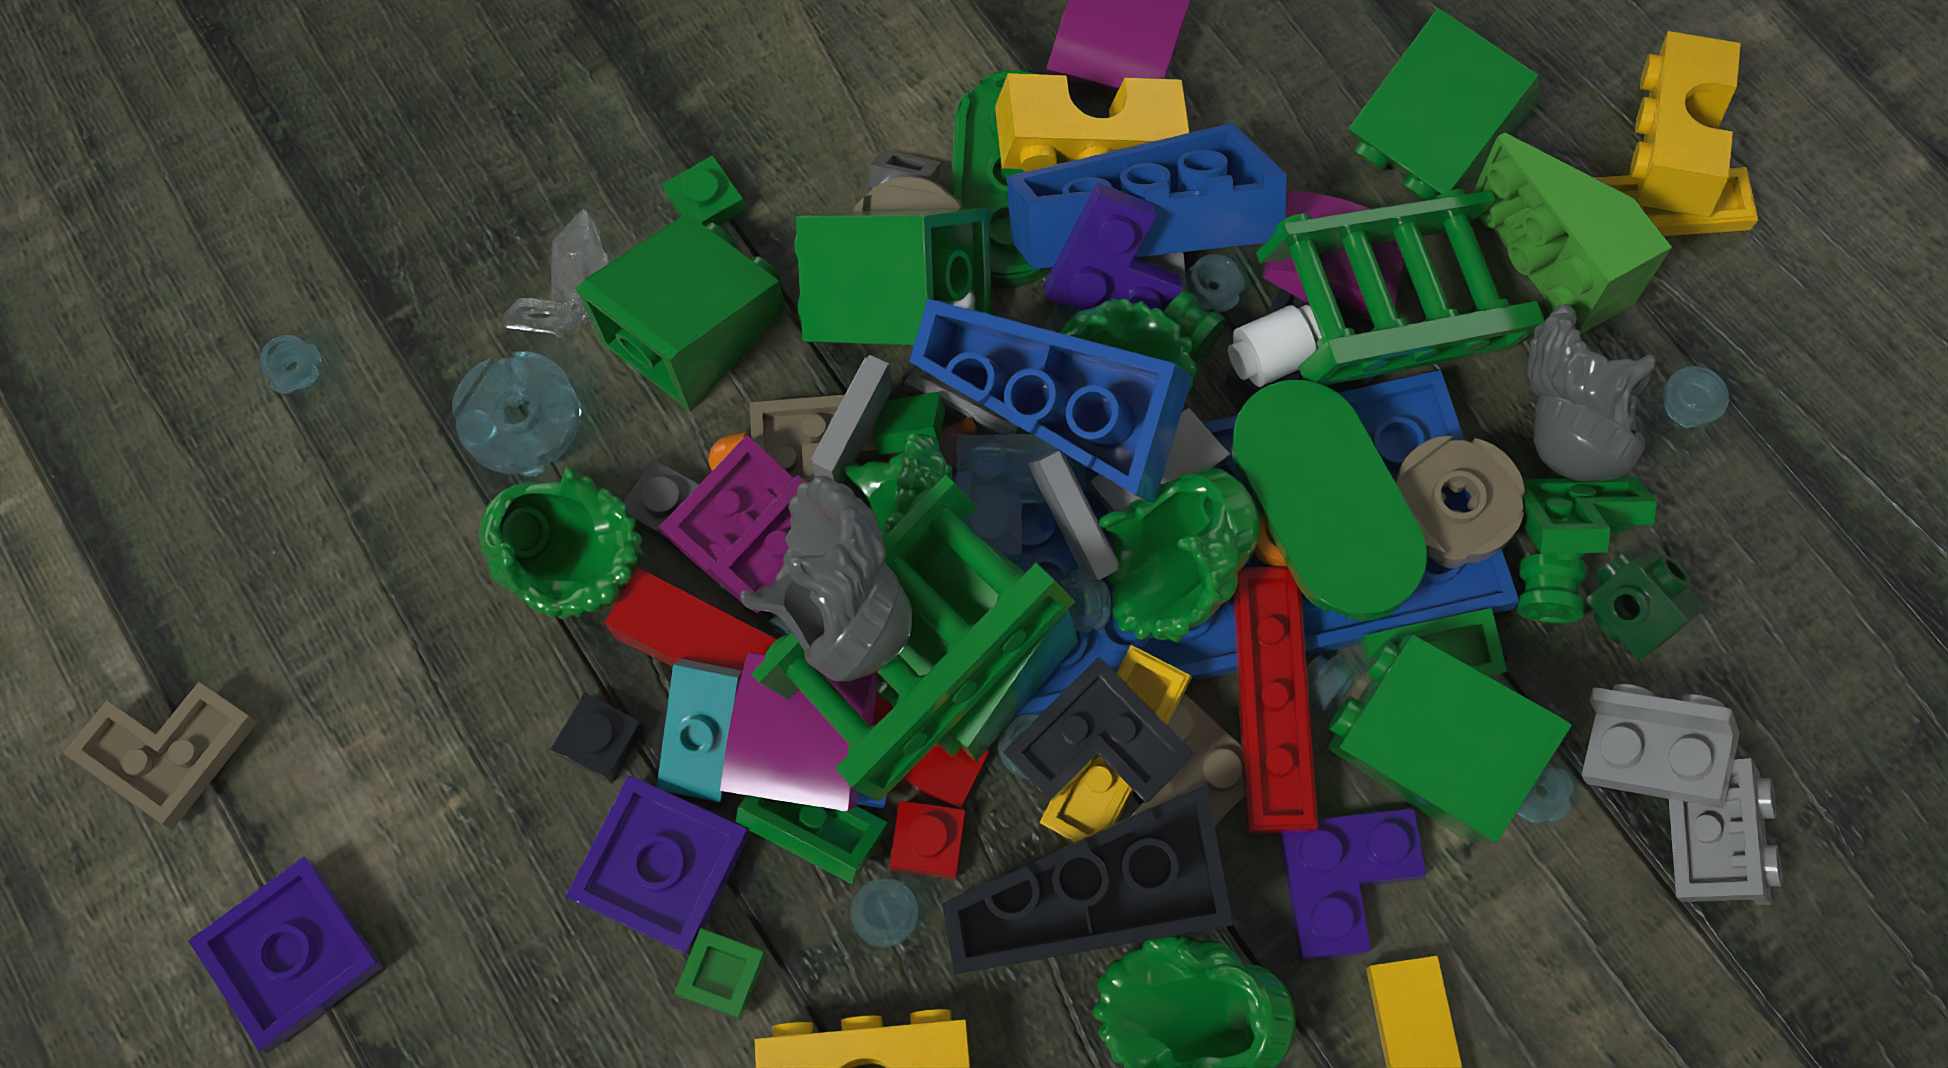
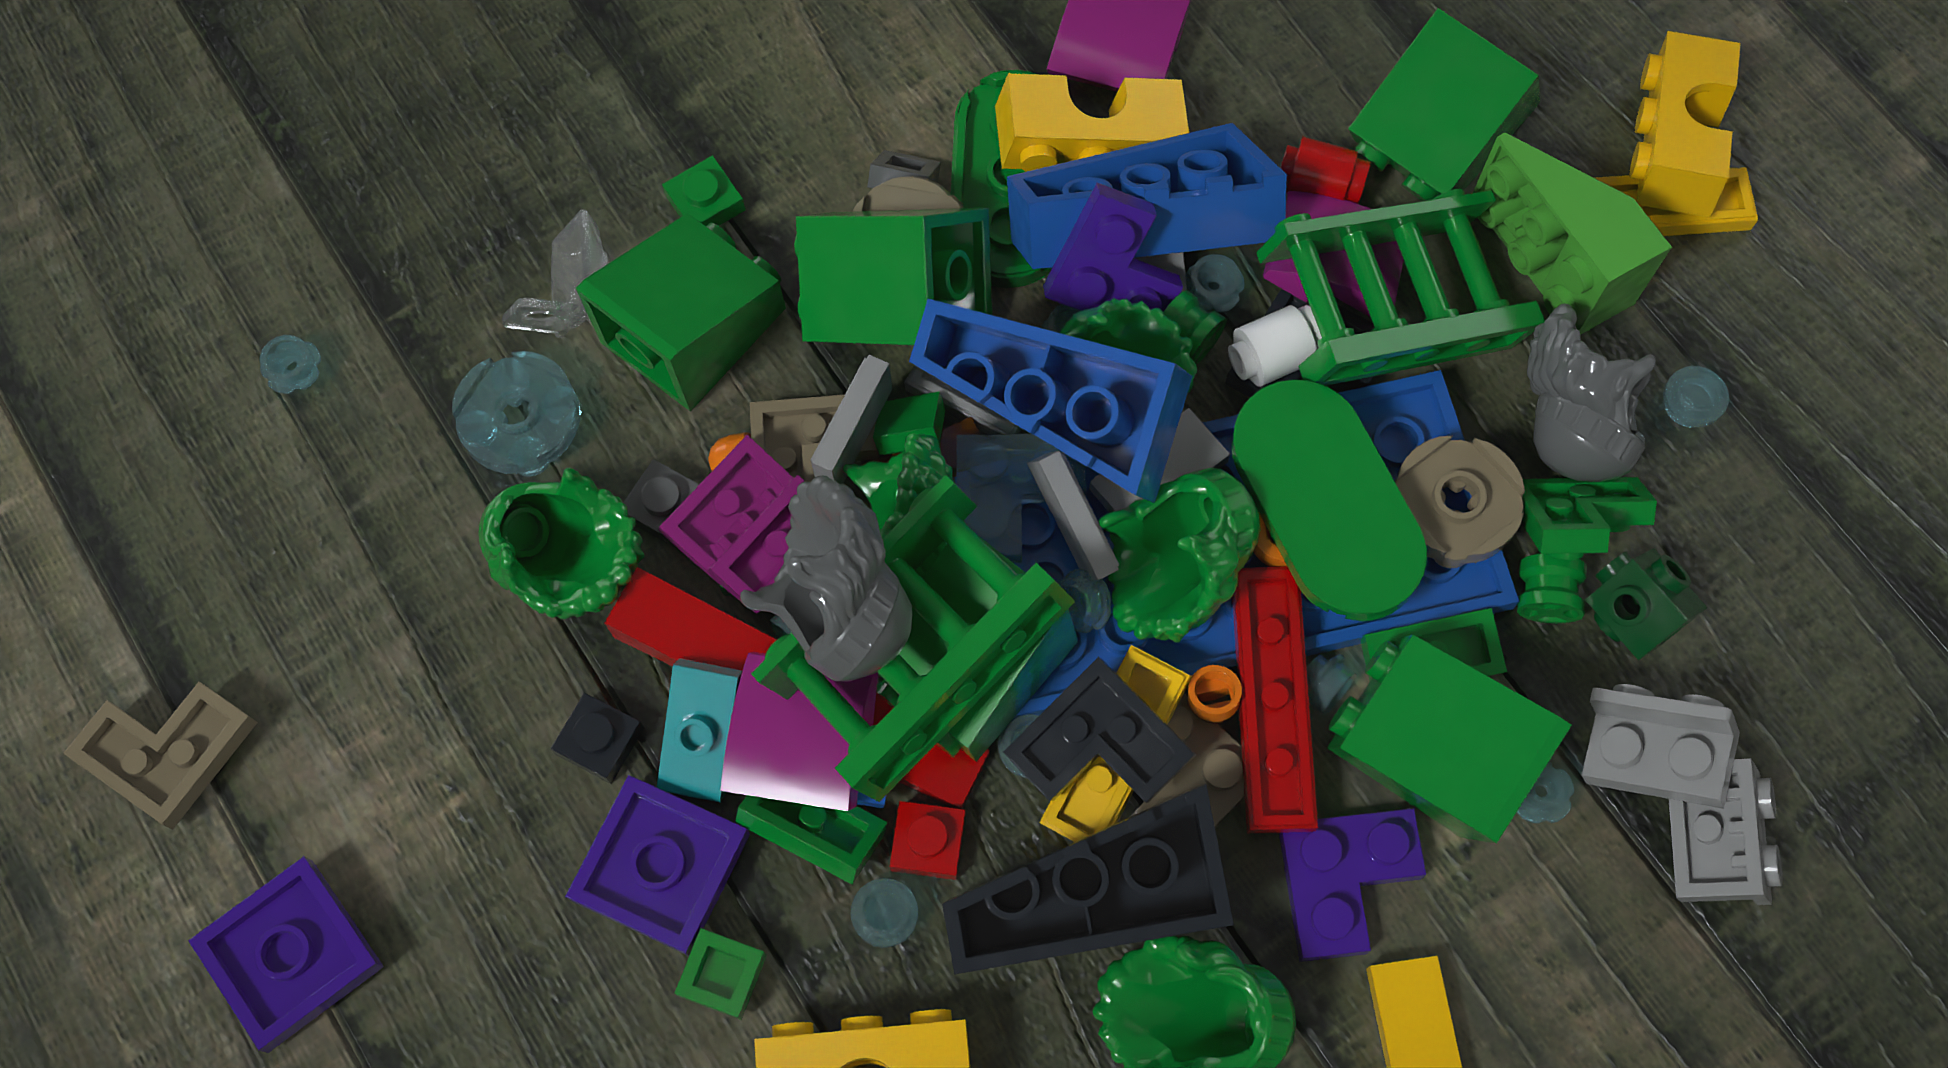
none -> orange hinge [1187,665,1242,723]
none -> red brick [1280,136,1371,204]

